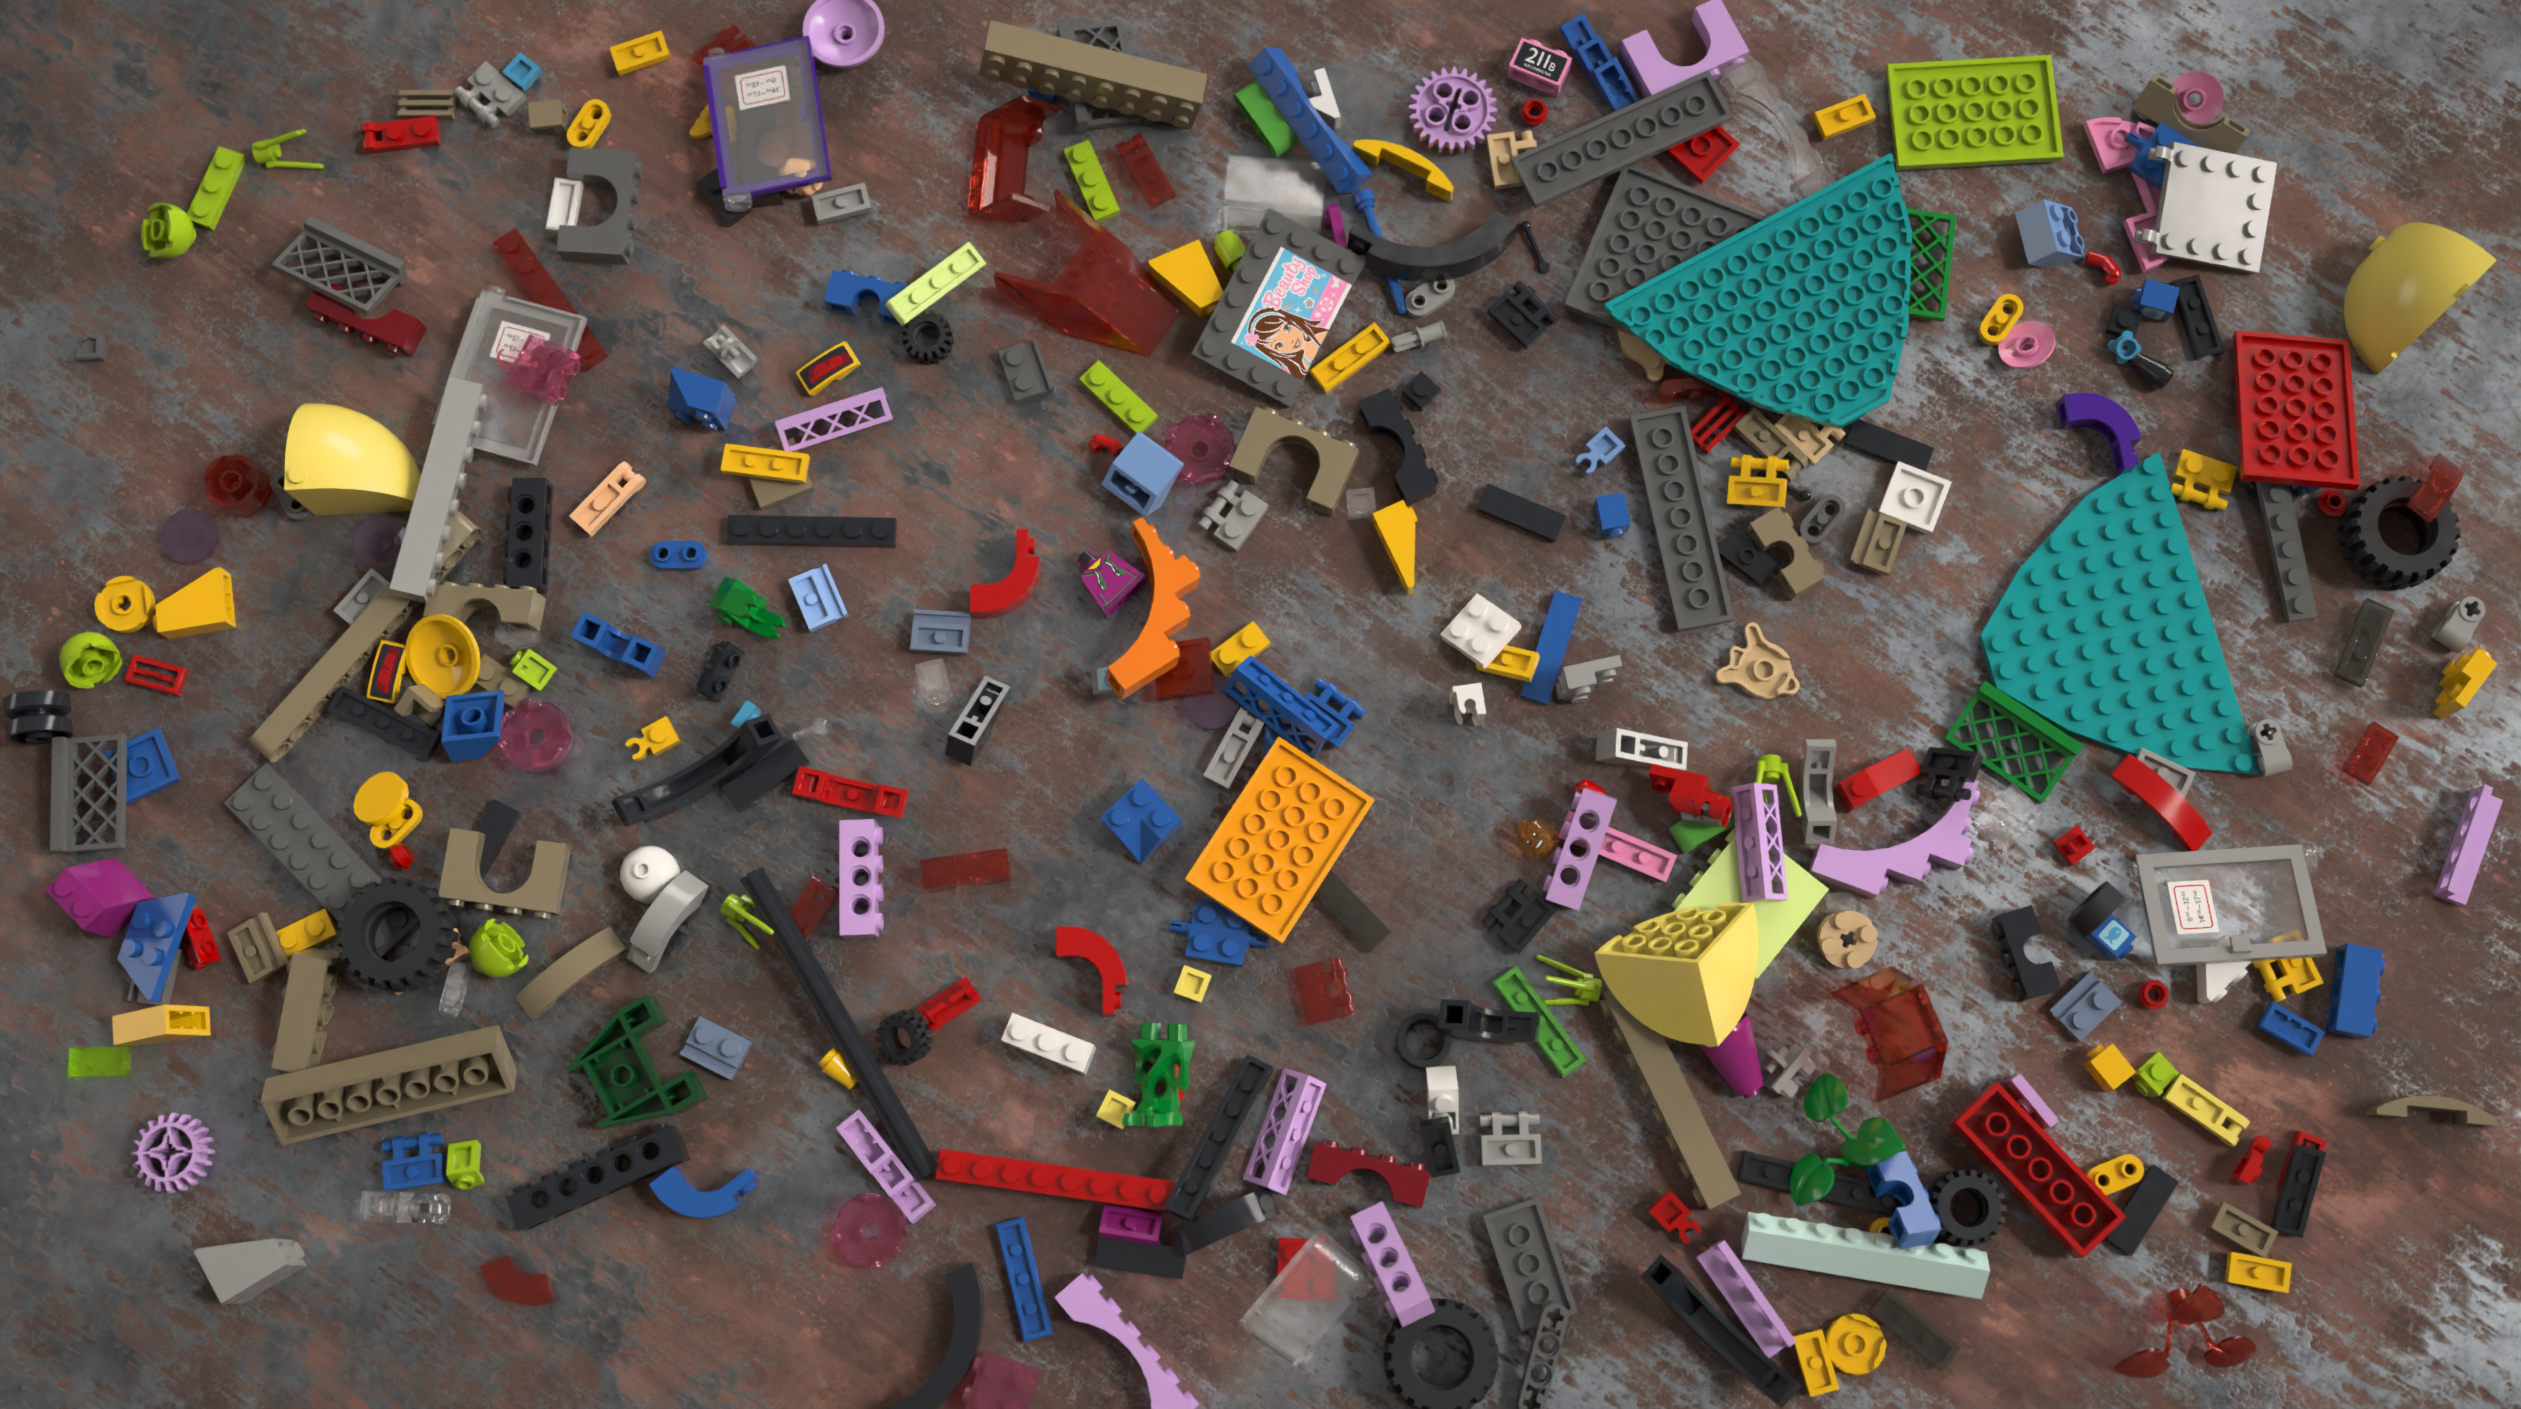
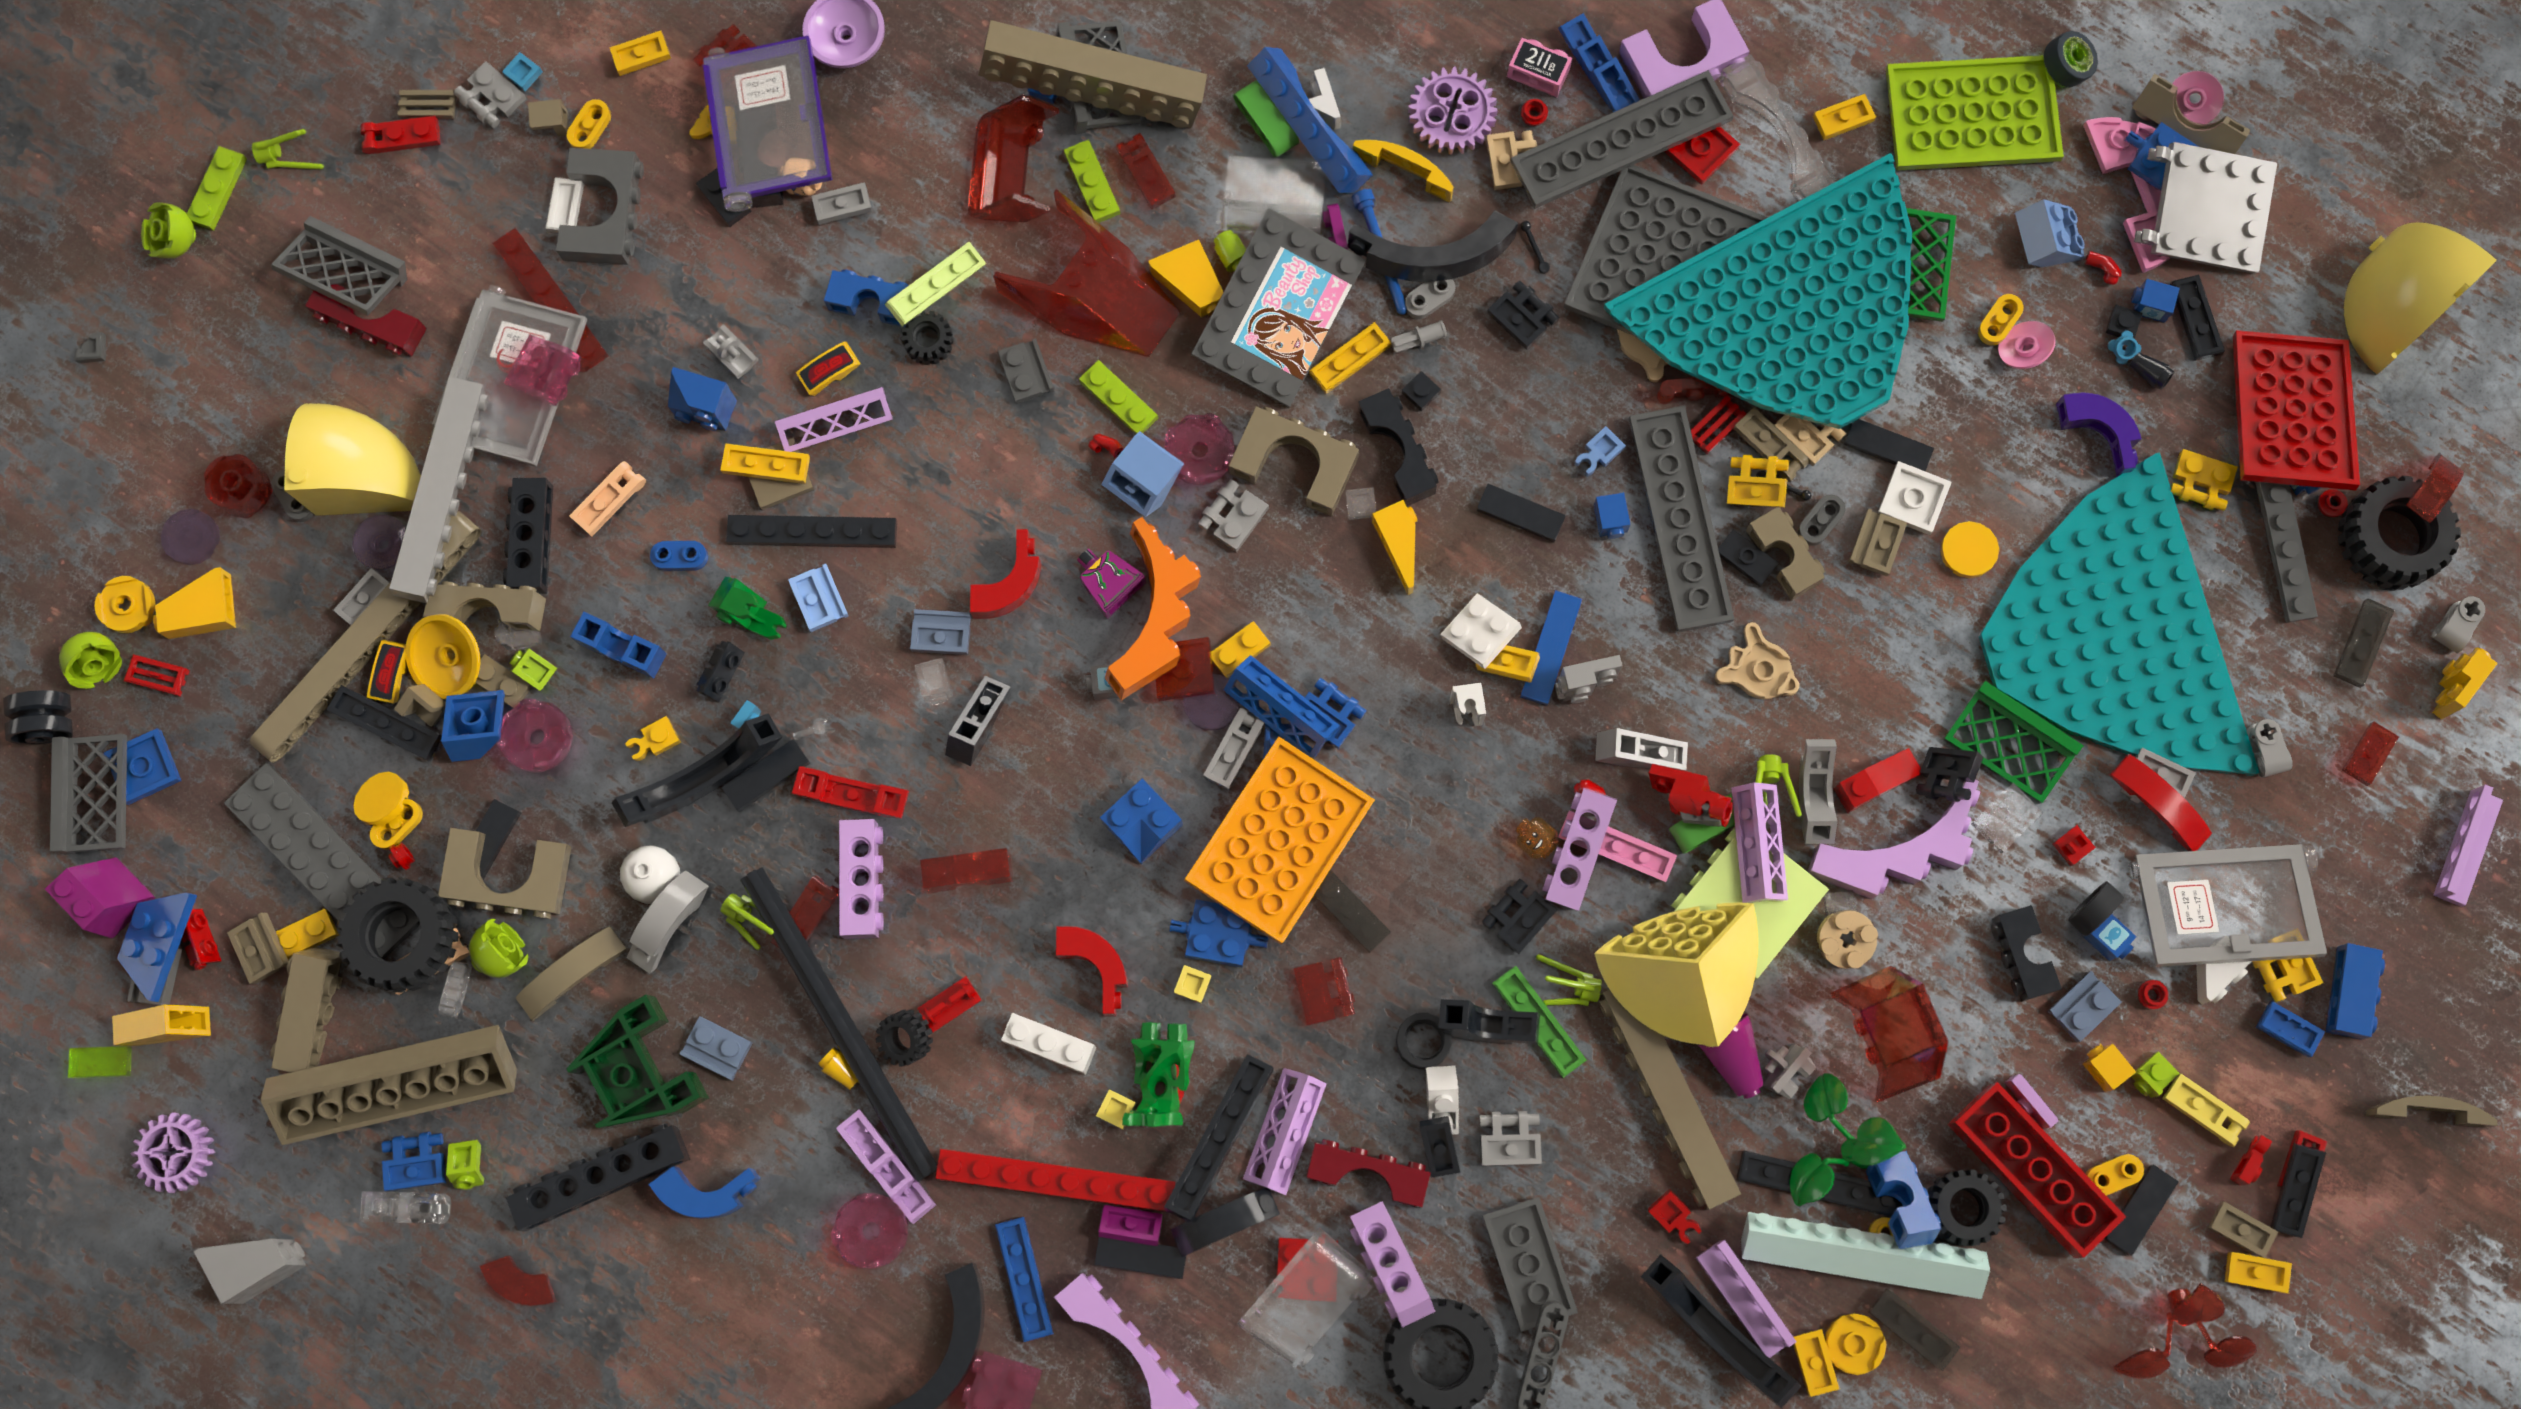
none -> yellow tile [1940,521,1999,578]
none -> black wheel [2043,31,2098,87]

